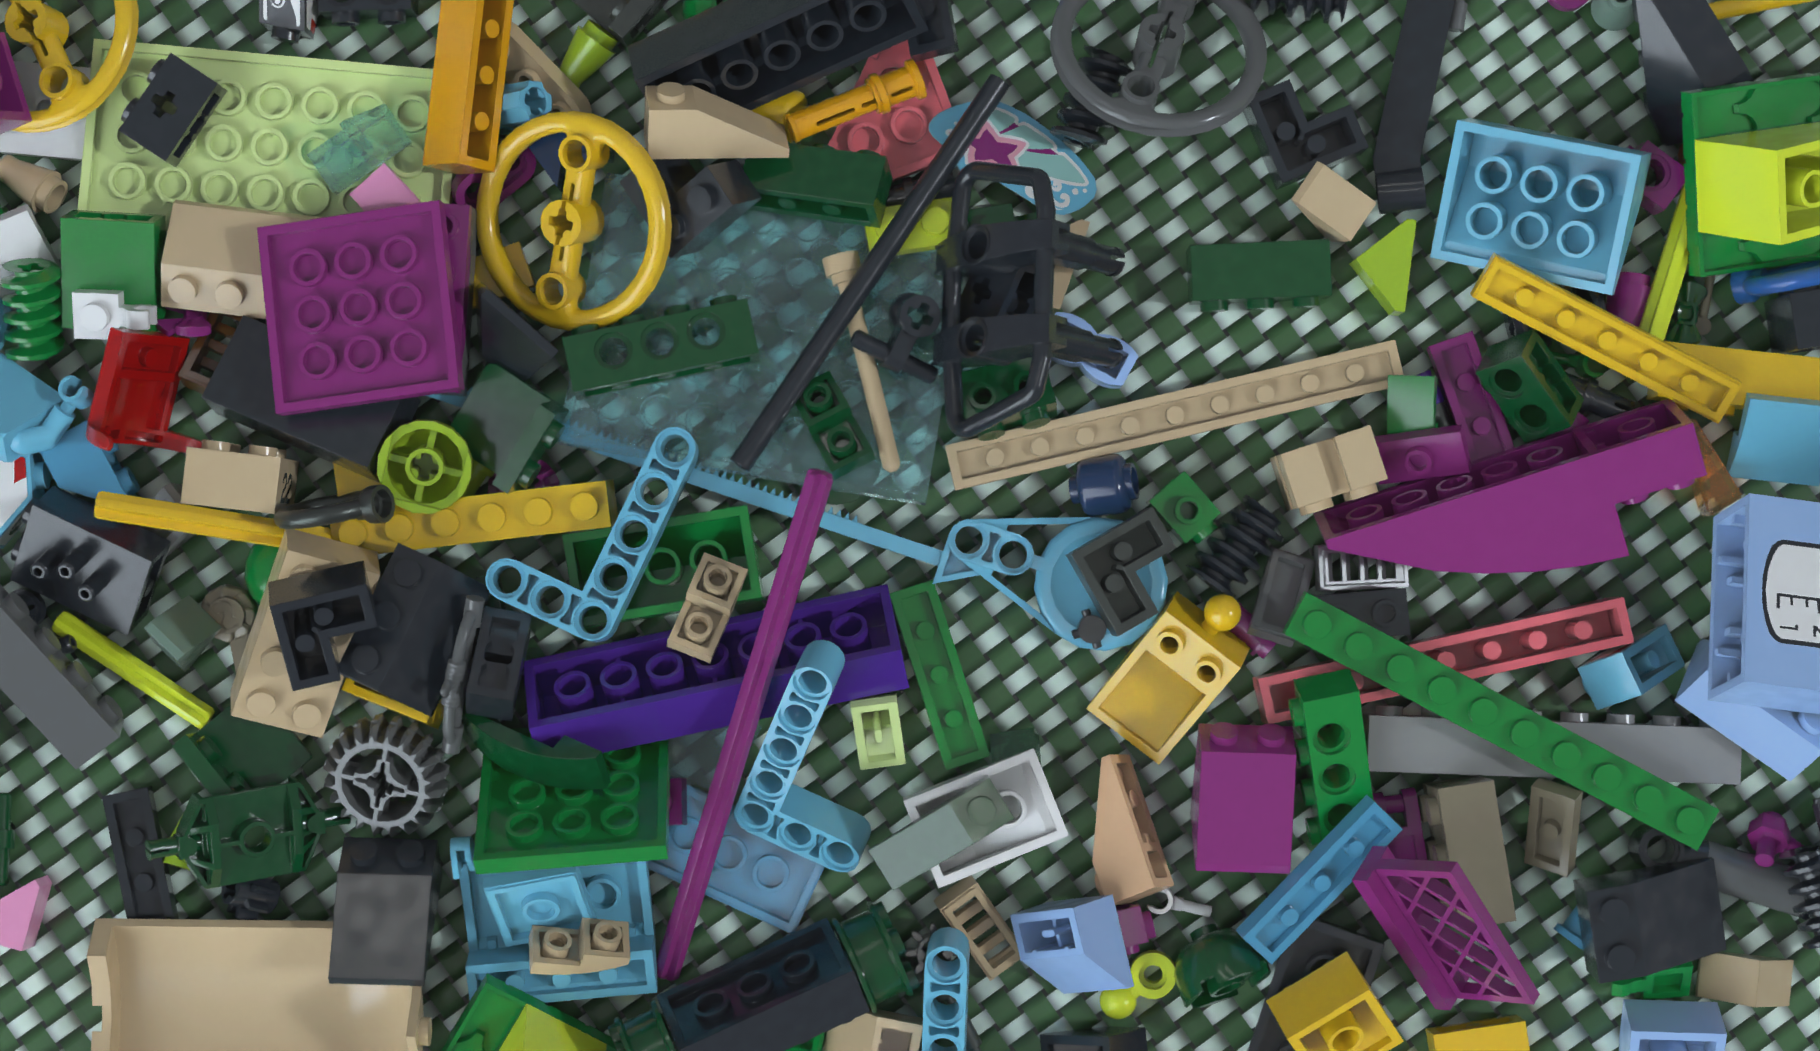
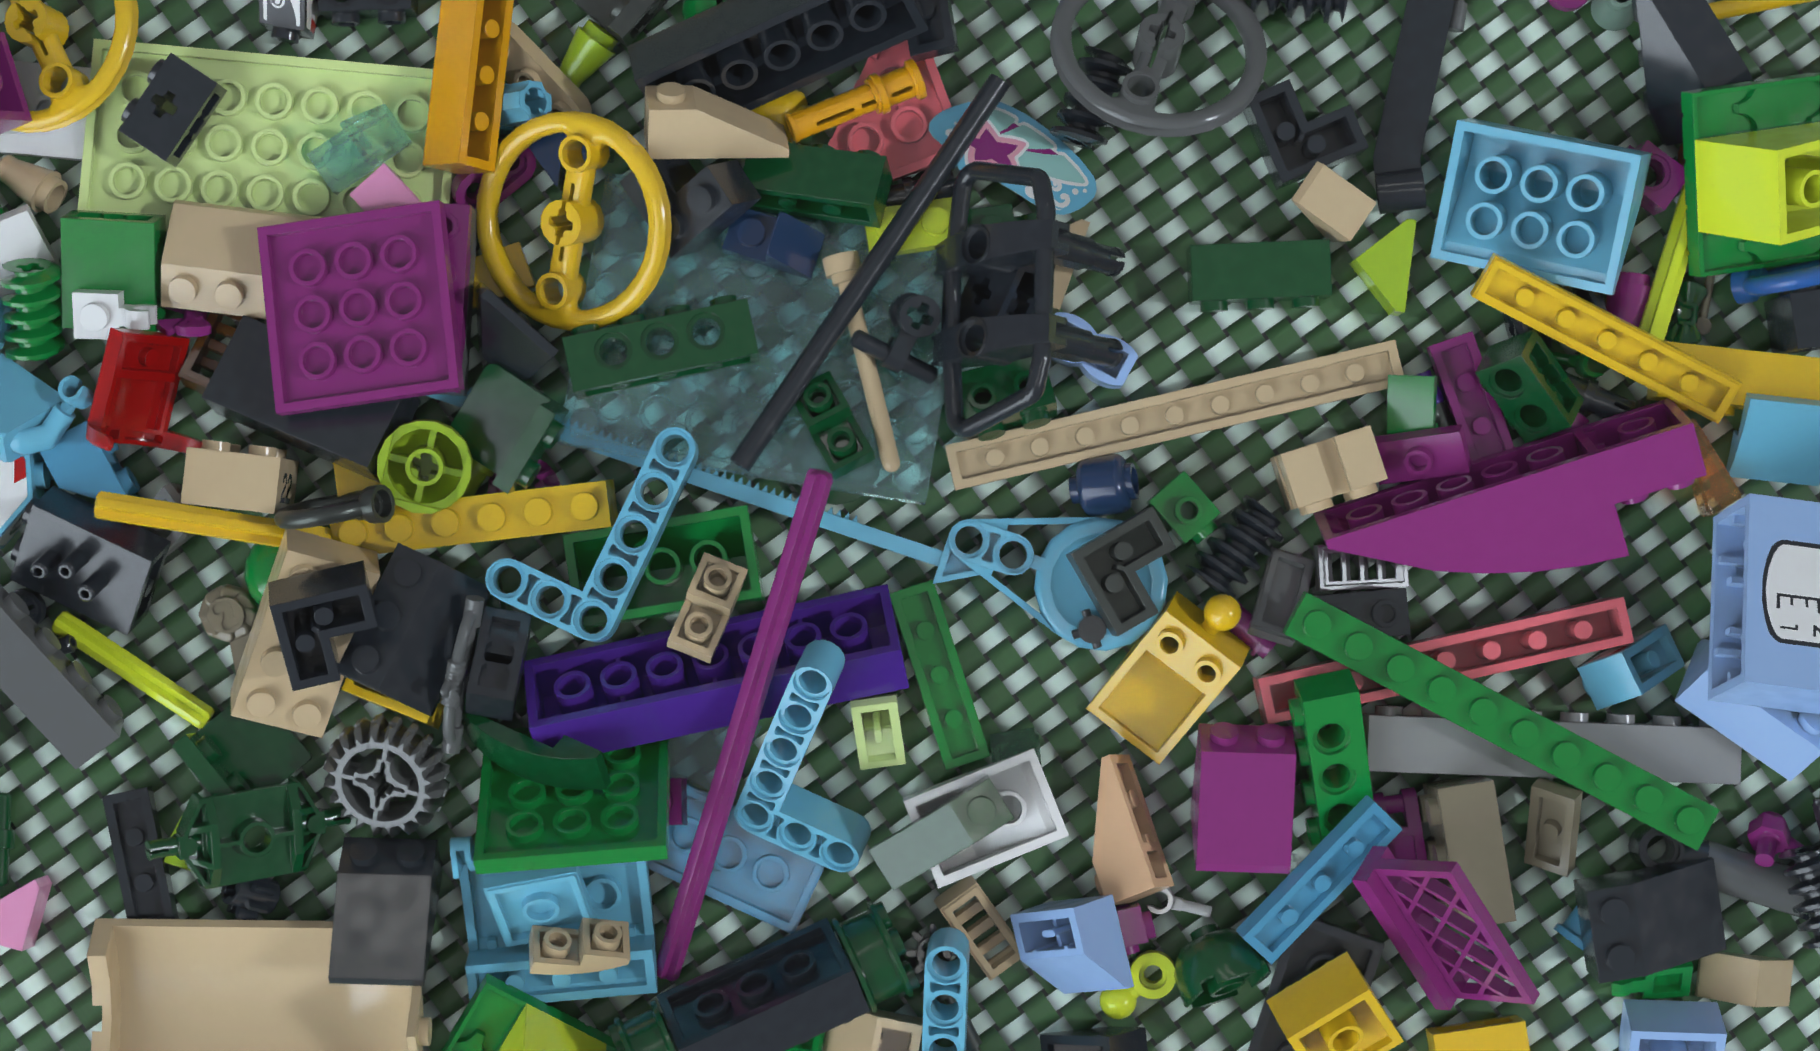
sand green slope [144,595,222,672] -> none
none -> dark blue slope [722,209,825,280]

